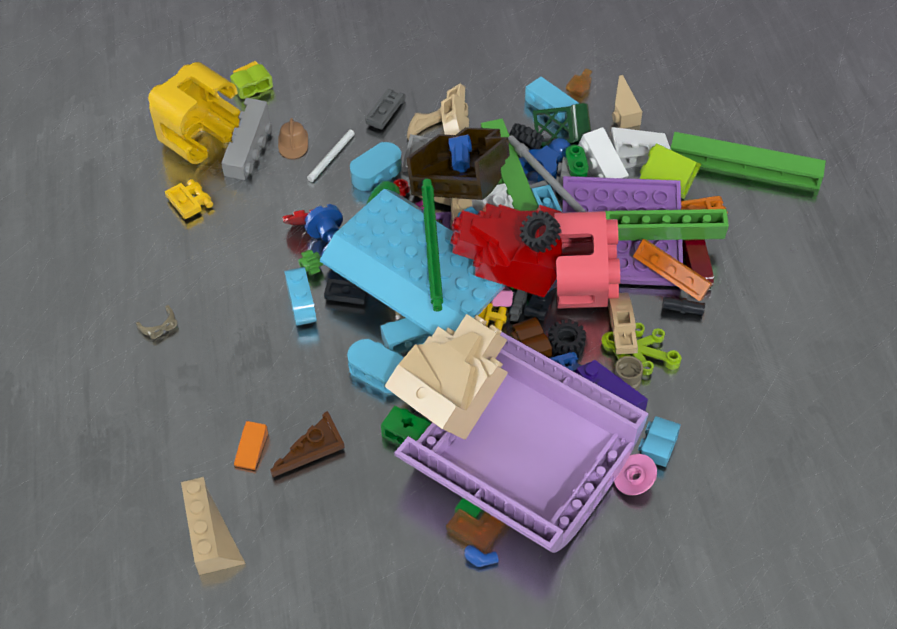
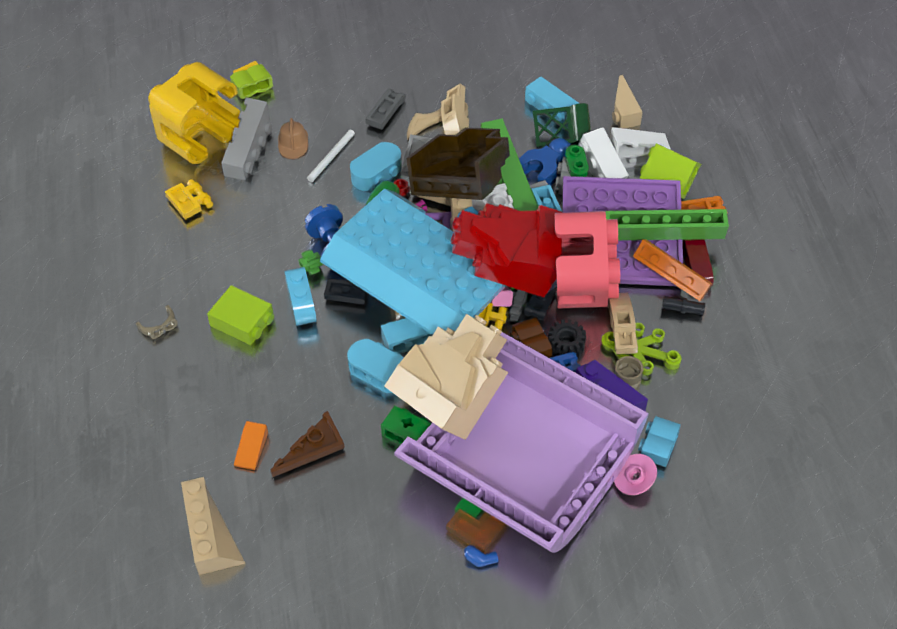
red dish [282,209,313,226] -> none
green piece [422,179,443,312] -> none
blue piece [449,135,472,172] -> none
light grey bar [508,135,586,212] -> none
black tyre [509,123,544,150] -> none
black tyre [520,211,561,253] -> none
clear orange plate [566,68,592,98] -> none
bright green brick [670,132,826,190] -> none
none -> lime brick [207,285,274,345]

